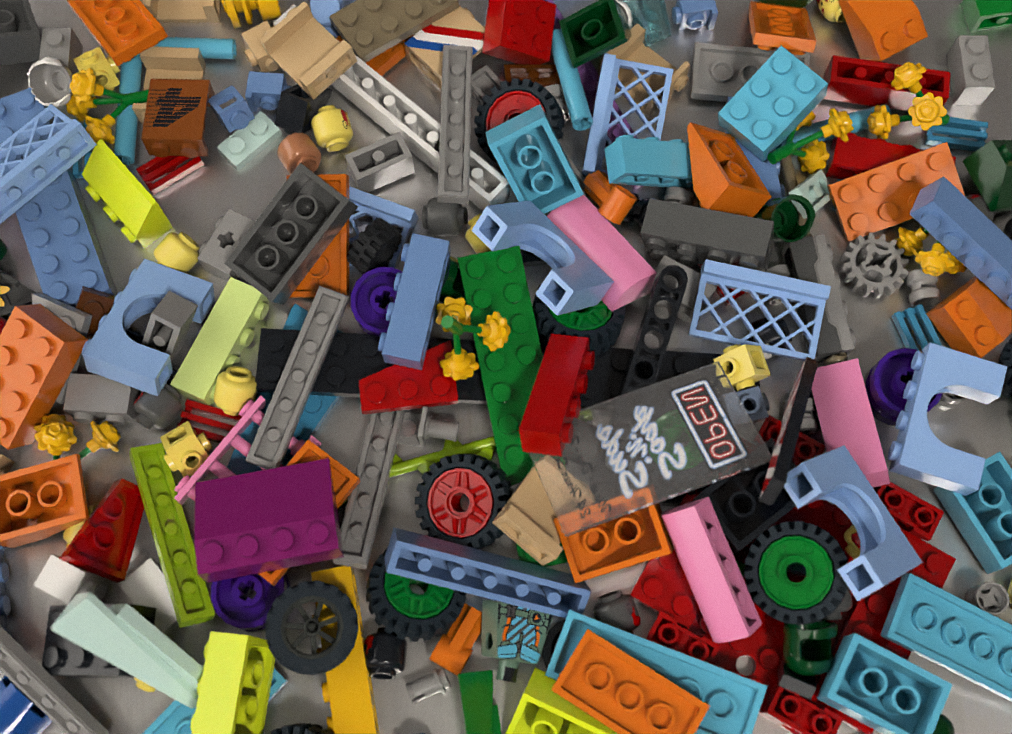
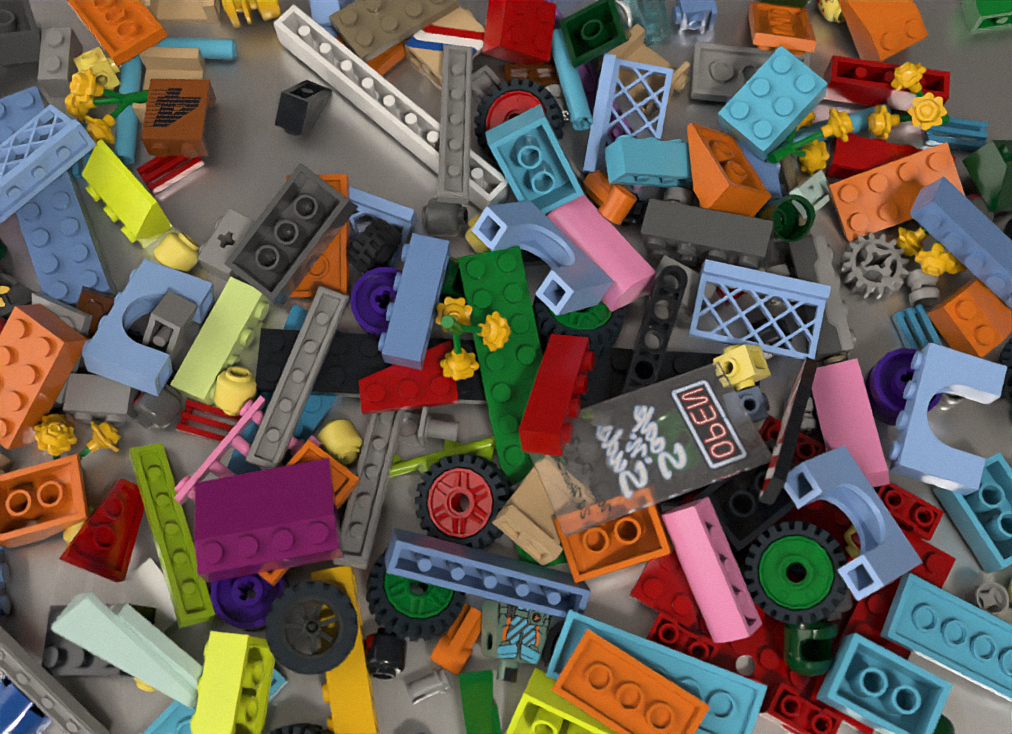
light grey hair [27,57,73,107] -> none
white brick [34,554,108,604] -> none
light yellow brick [160,421,213,477] -> none
medium blue brick [208,85,255,133] -> none
light aqua plate [217,111,282,171] -> none
tan brick [241,20,280,73] -> none
medium blue brick [245,71,291,112] -> none
tan panel [260,1,357,100] -> none
nougat head [277,133,321,174] -> none
light yellow head [311,105,353,152] -> none
light grey brick [345,132,415,193] -> none
dark grey head [593,590,641,634] -> none
black tile [777,660,817,700] -> none
light grey brick [946,35,995,105] -> none
none -> light yellow head [317,419,364,467]

